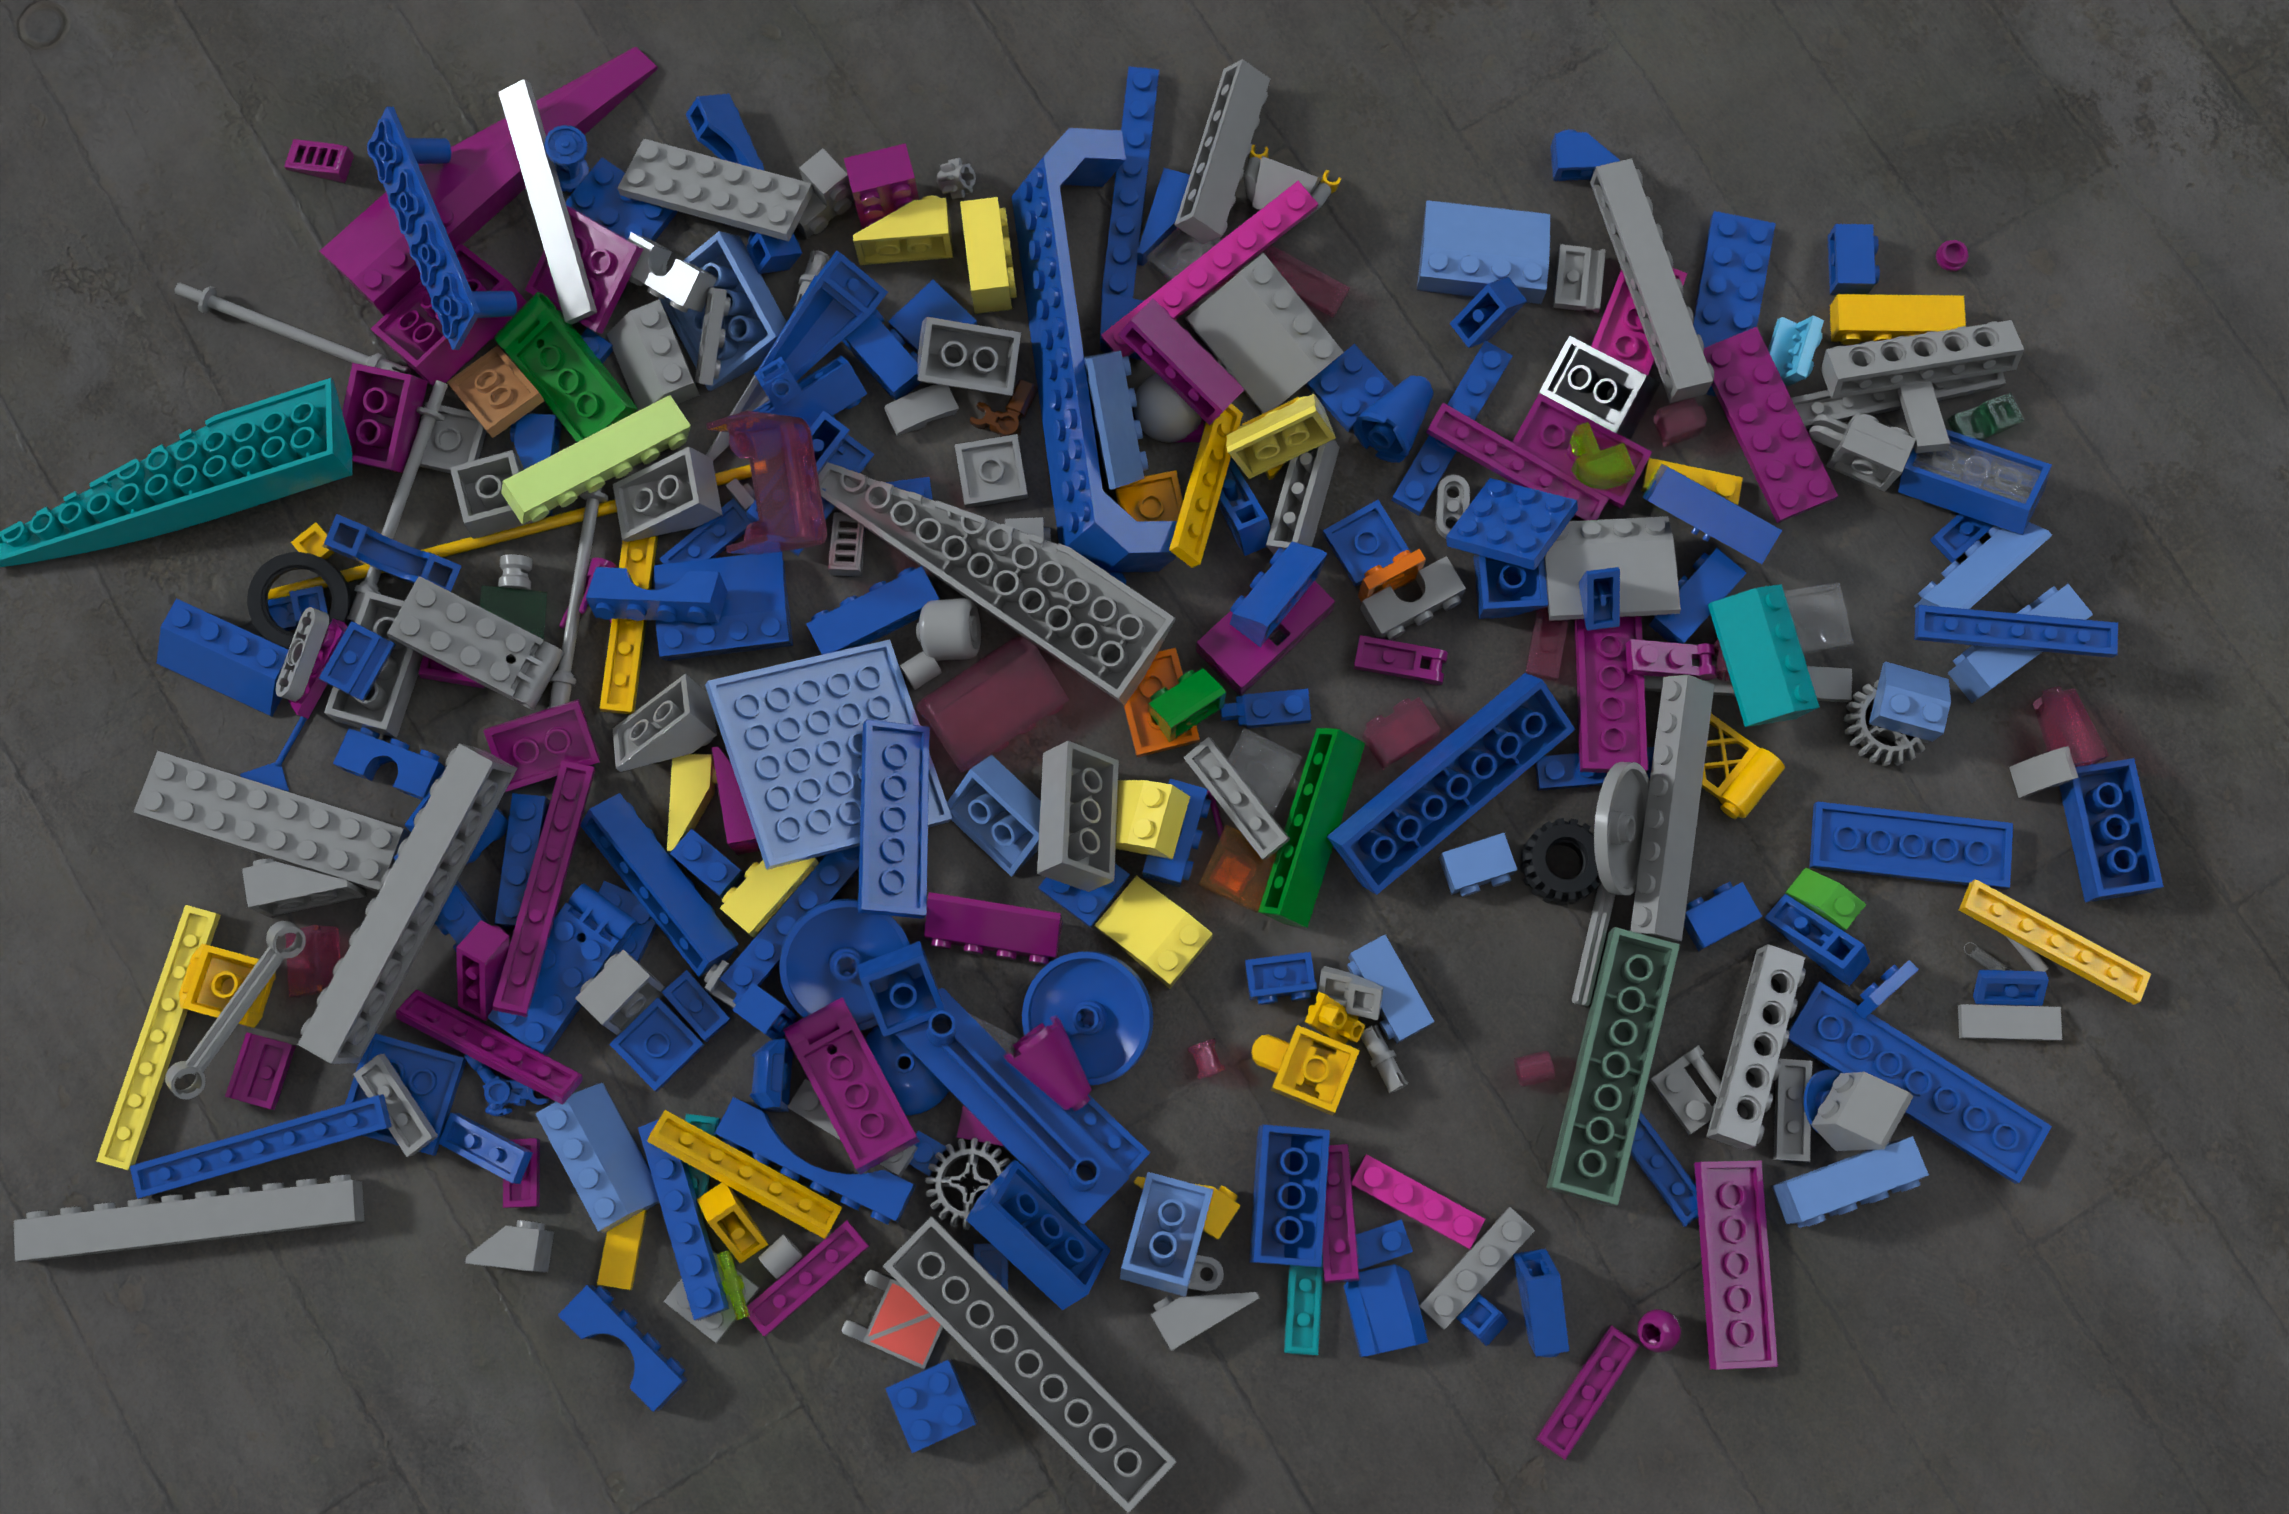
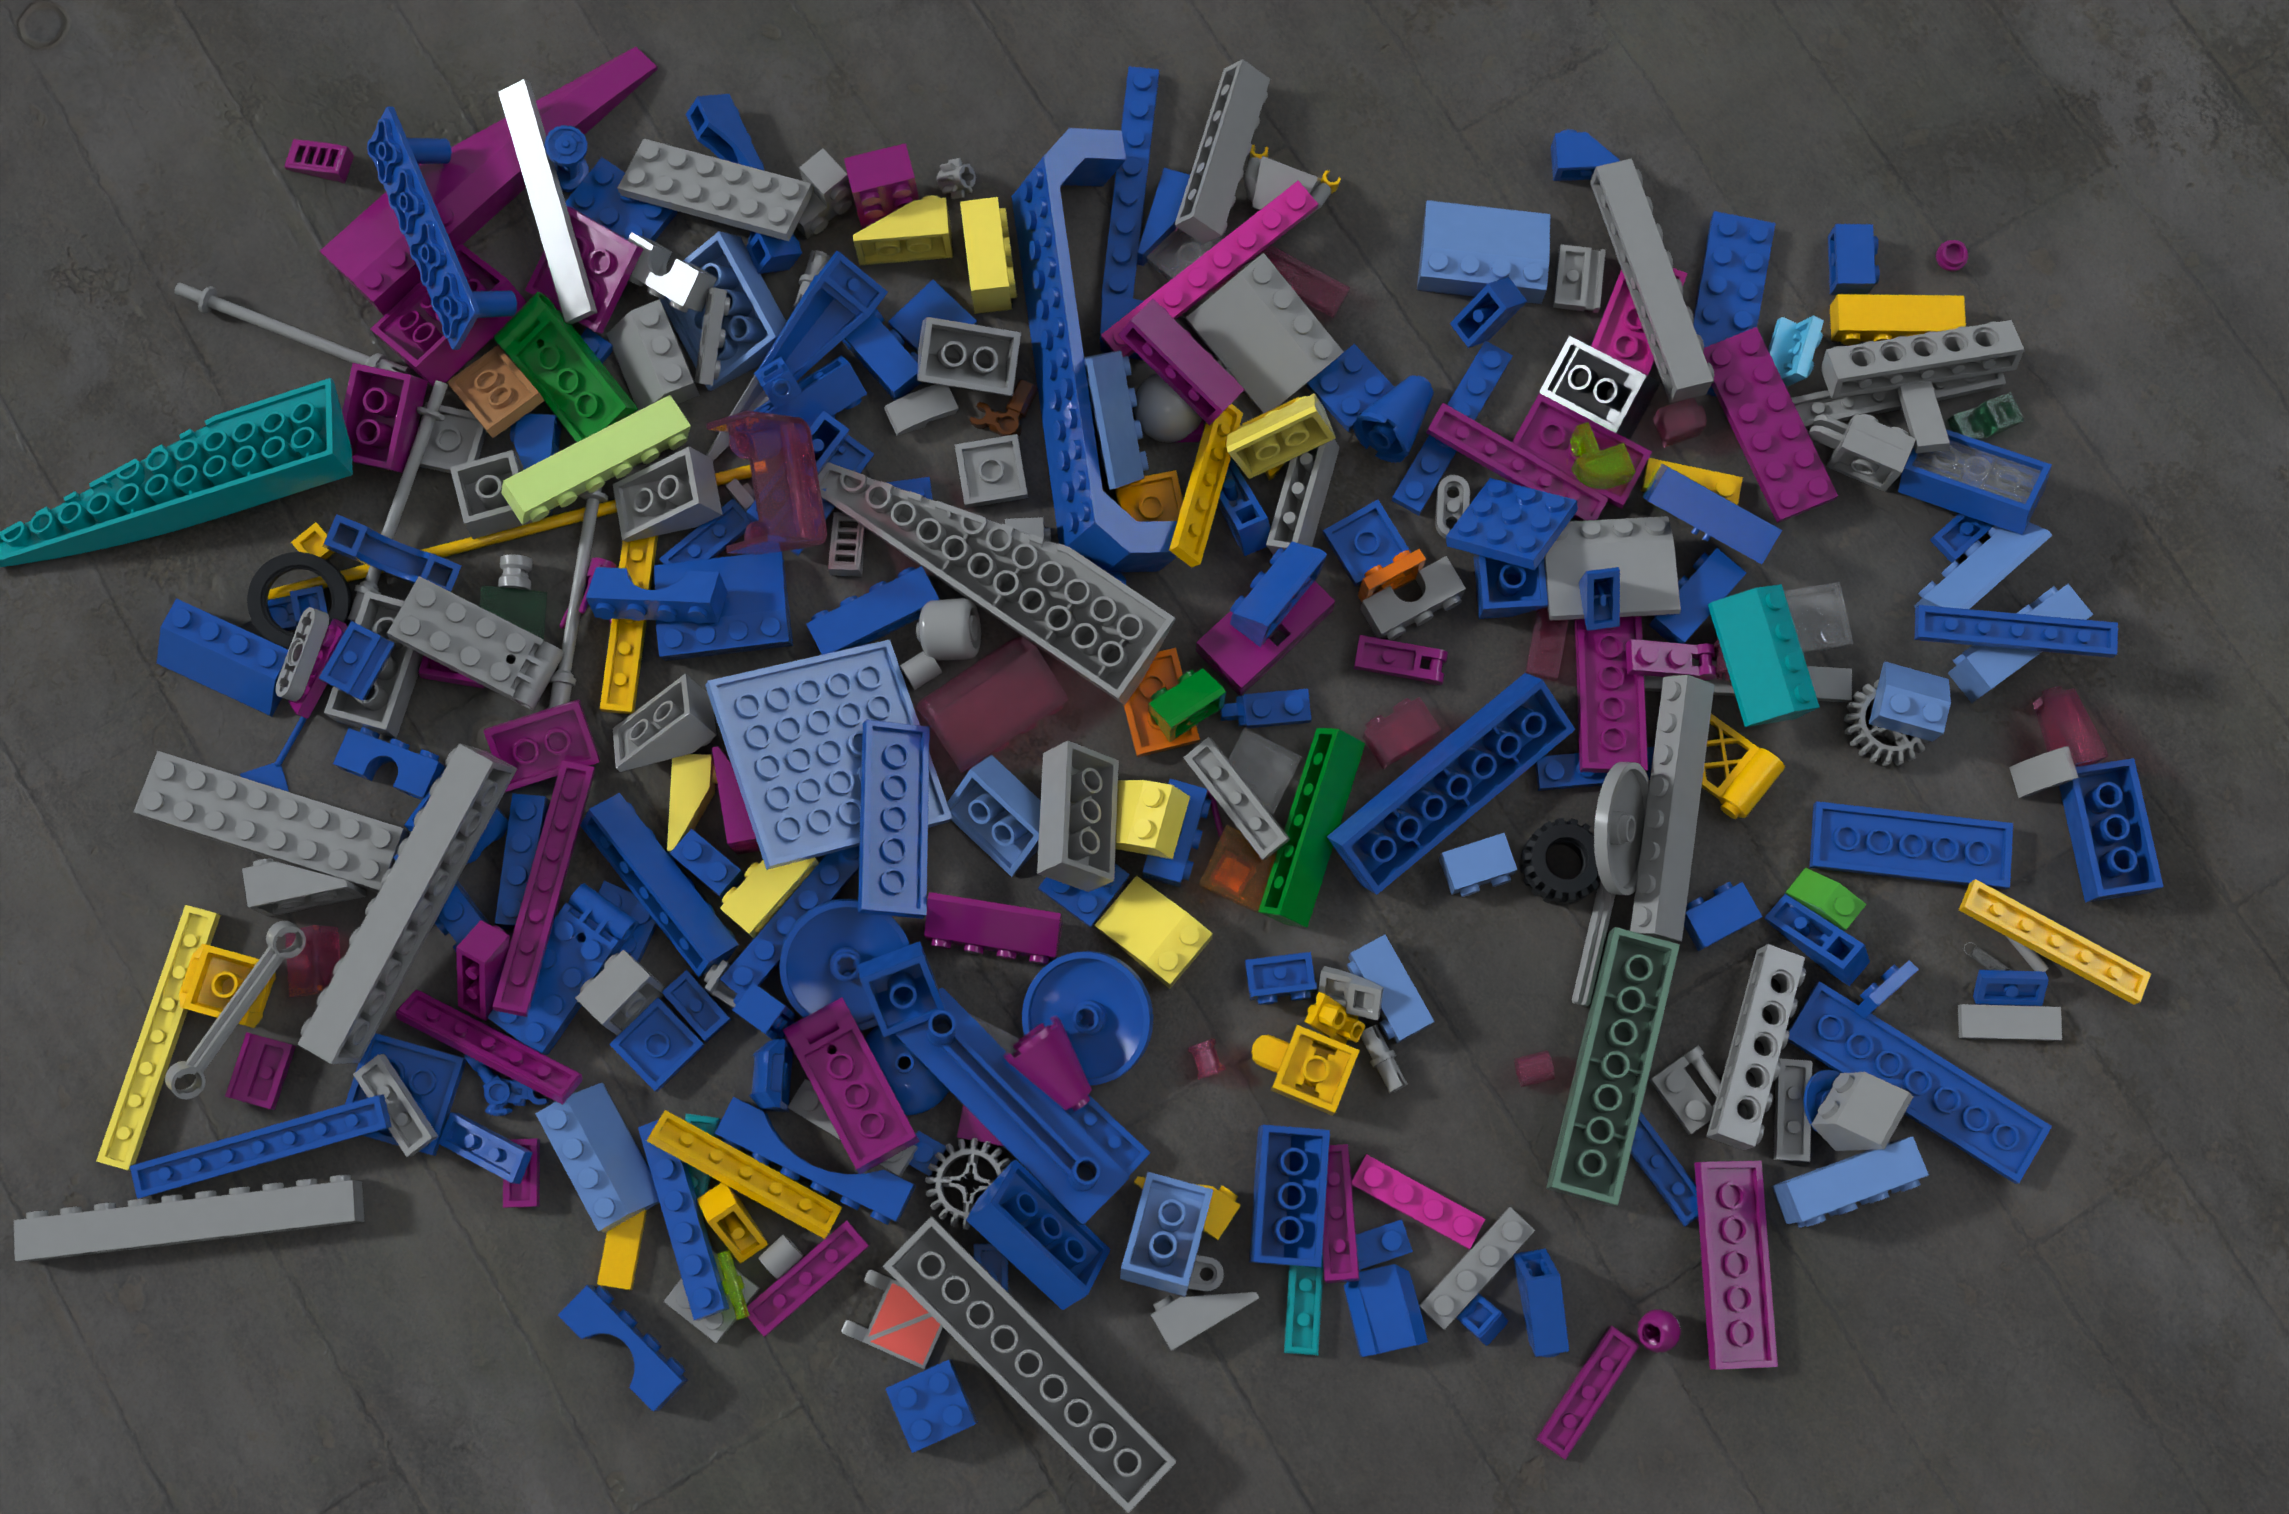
light grey slope [465,1220,554,1273] -> none

